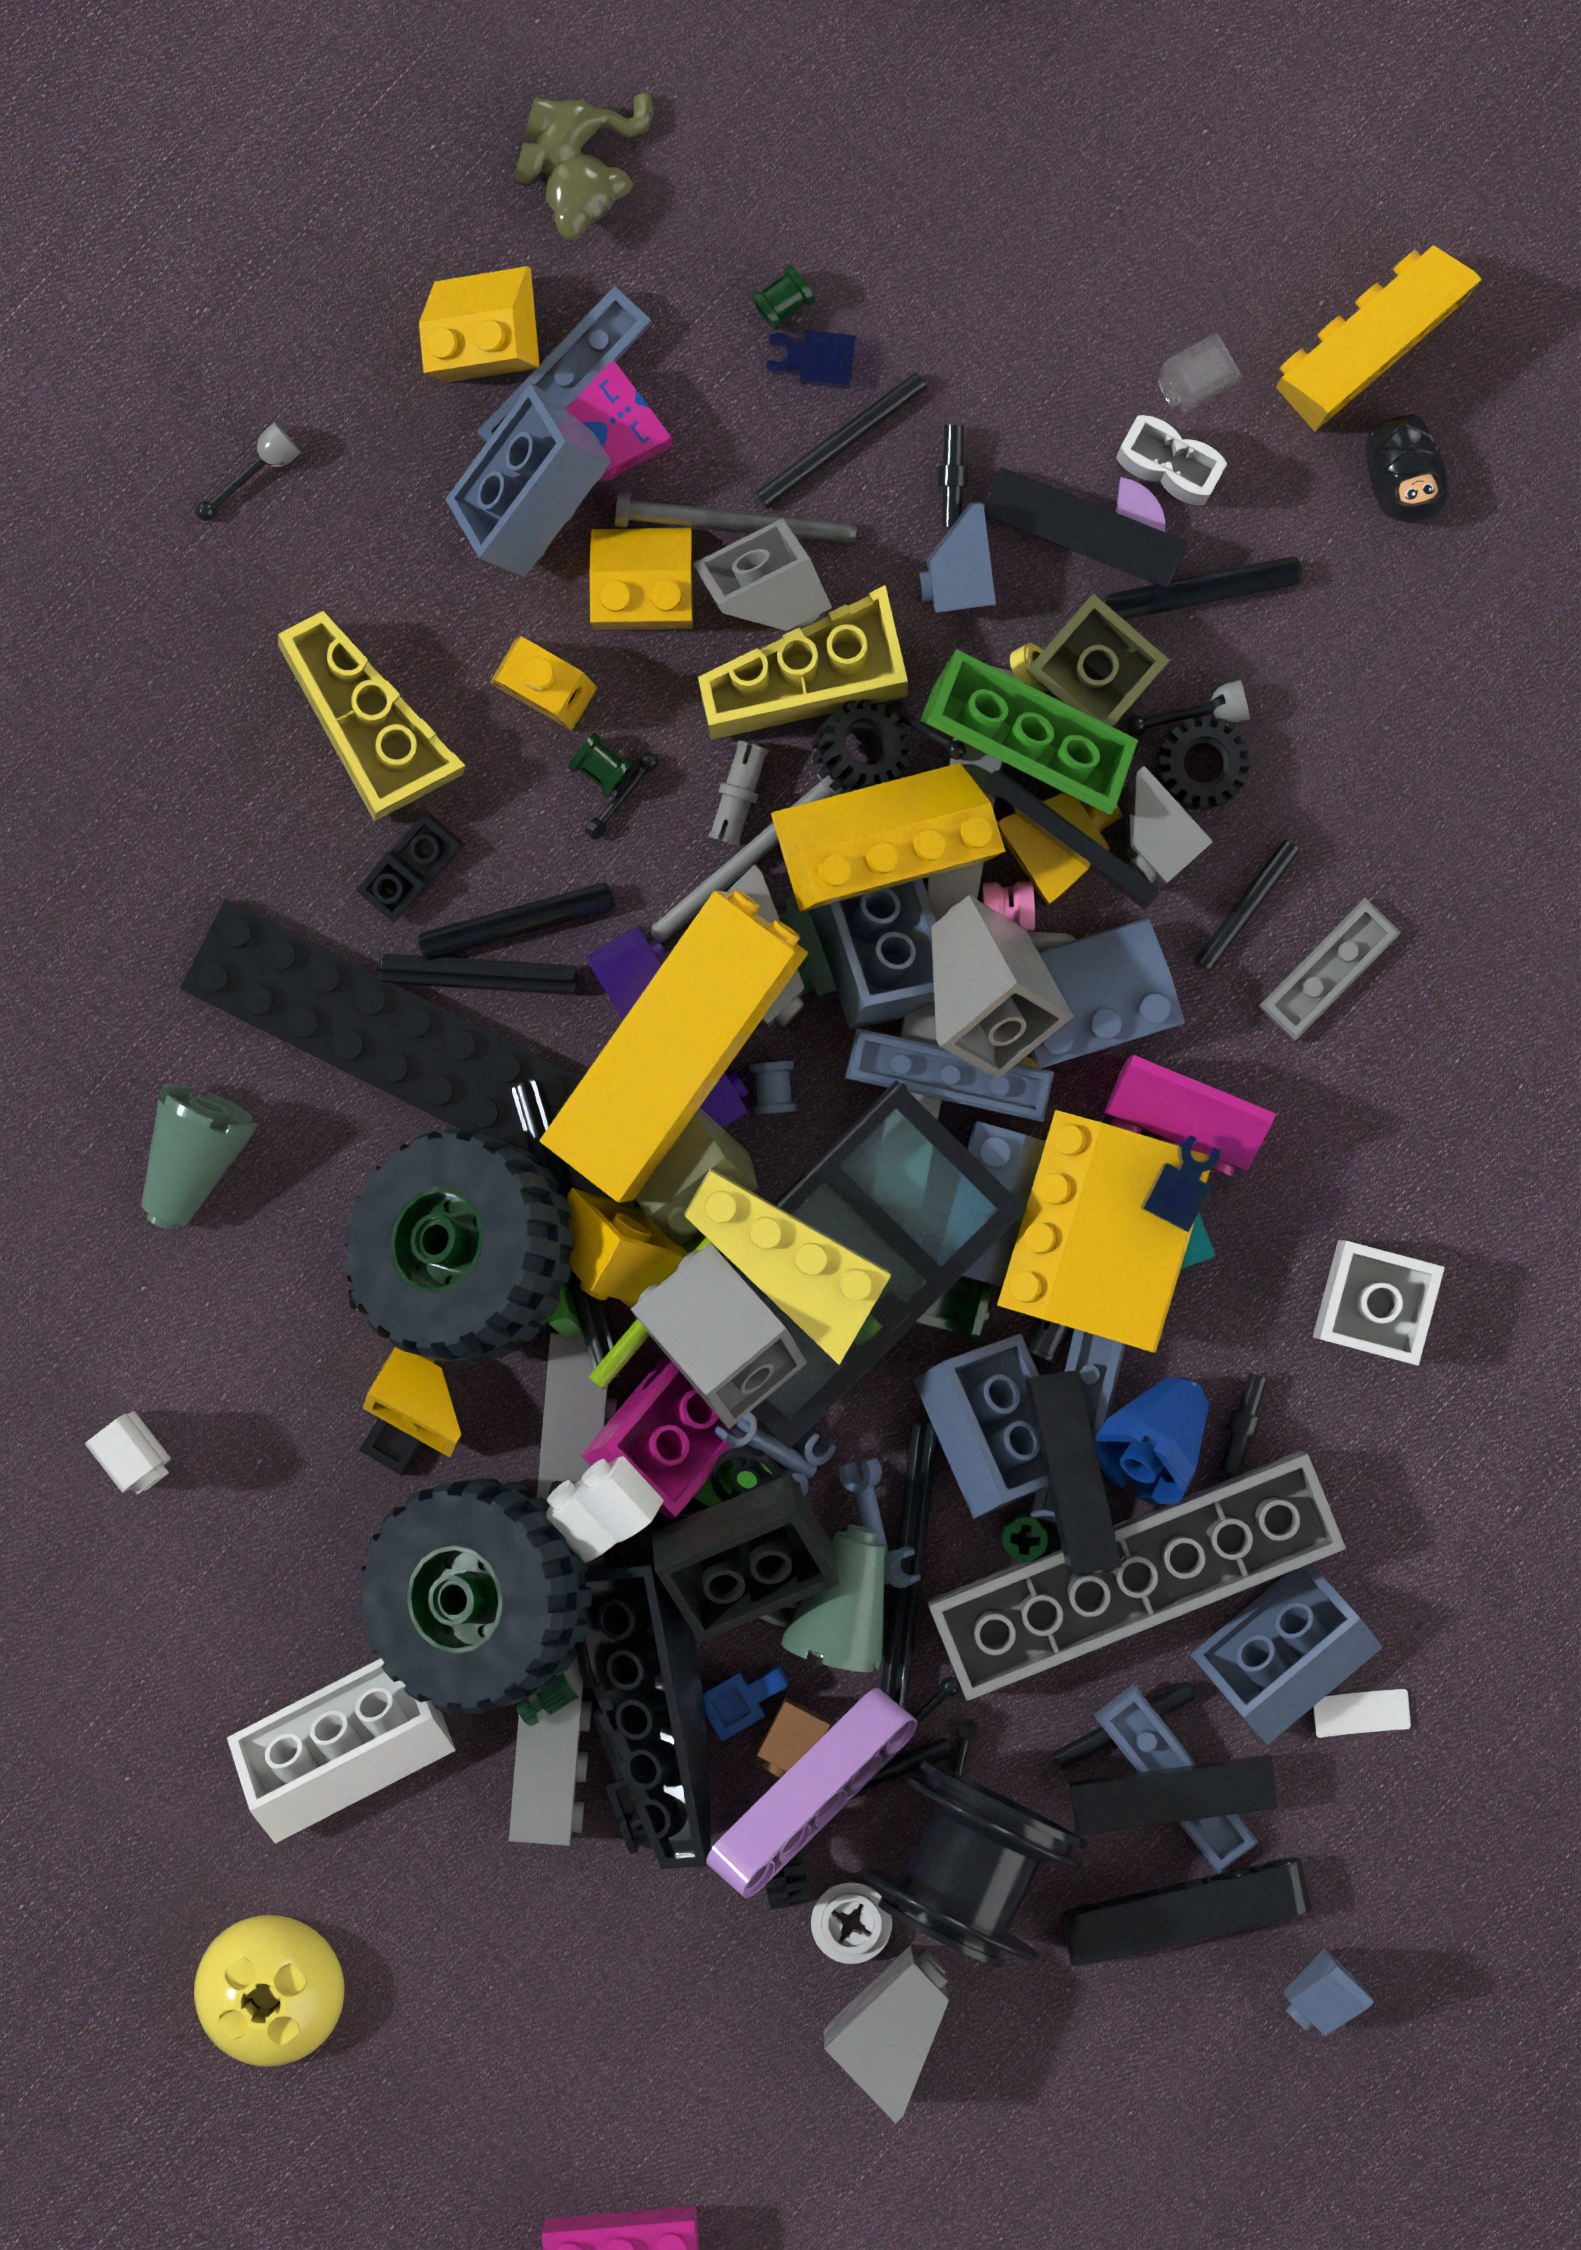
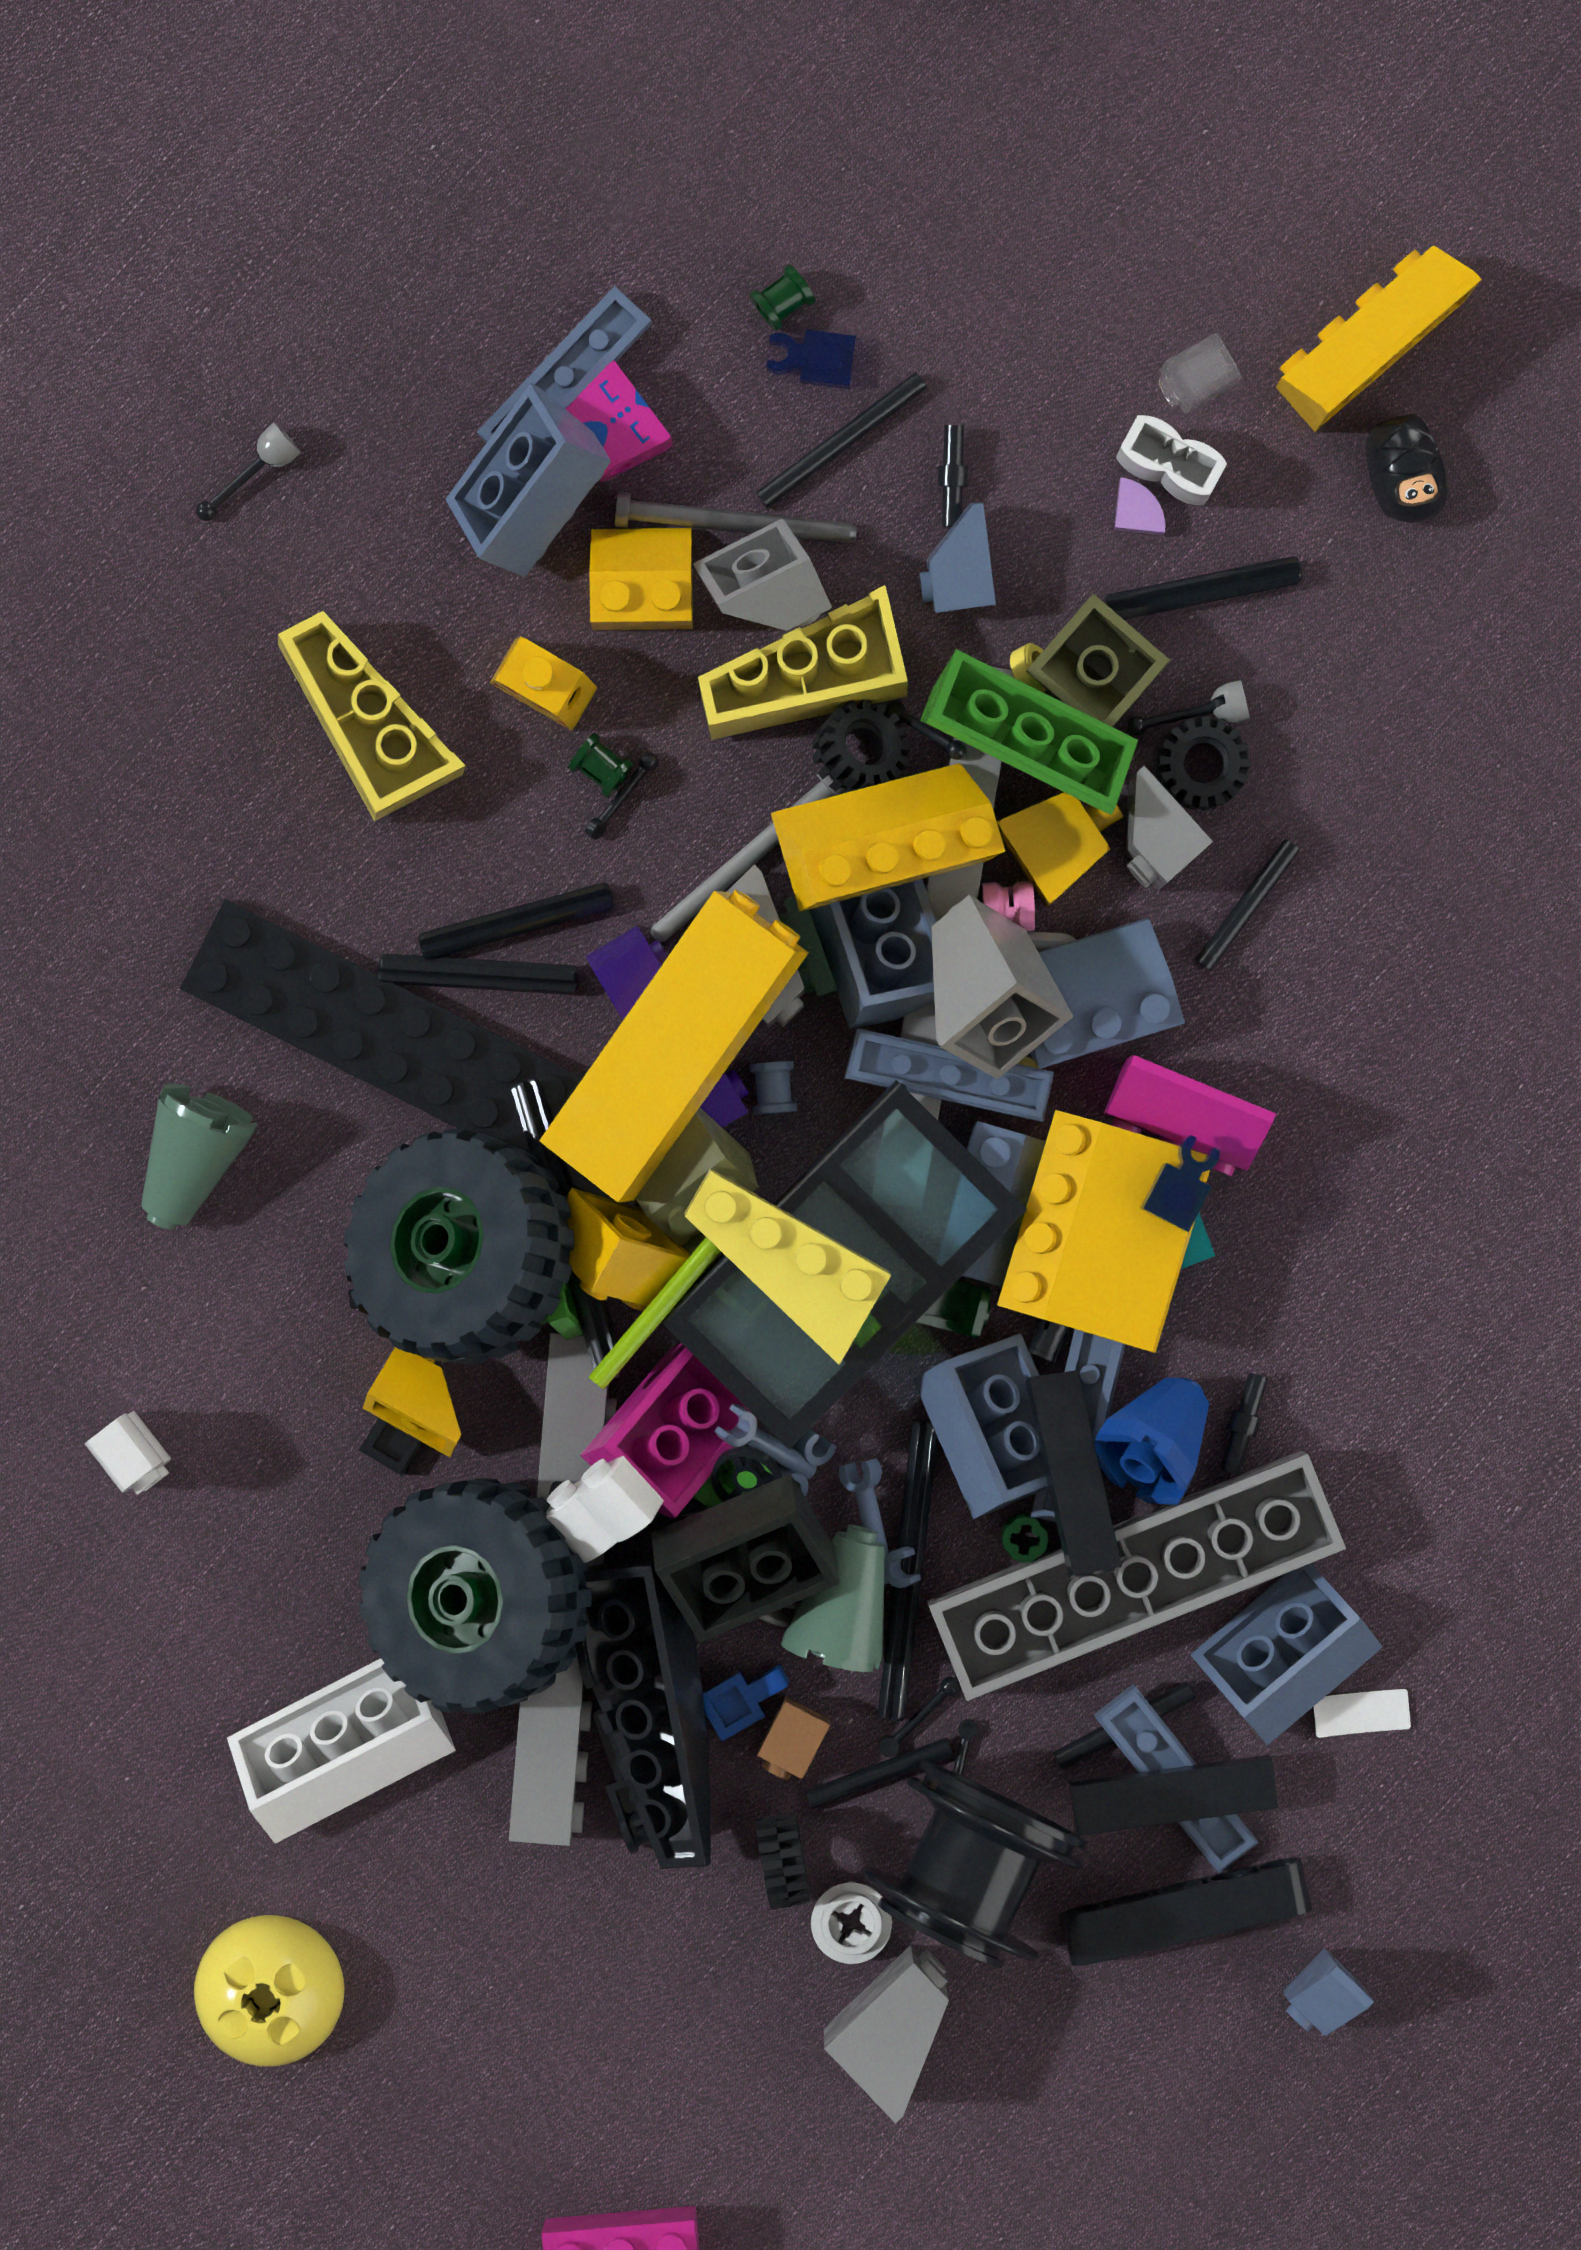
black slope [356,811,465,923] -> none
yellow slope [419,266,540,383] -> none
olive animal [513,92,654,240] -> none
clear green piece [516,1672,579,1726] -> none
light grey slope [631,1243,807,1429] -> none
lavender beam [706,1688,917,1898] -> none
light grey pin [708,740,769,846] -> none
black tile [982,770,1160,910] -> none
black tile [984,467,1188,590] -> none
light grey tile [1258,898,1401,1041] -> none
white brick [1313,1240,1445,1366] -> none

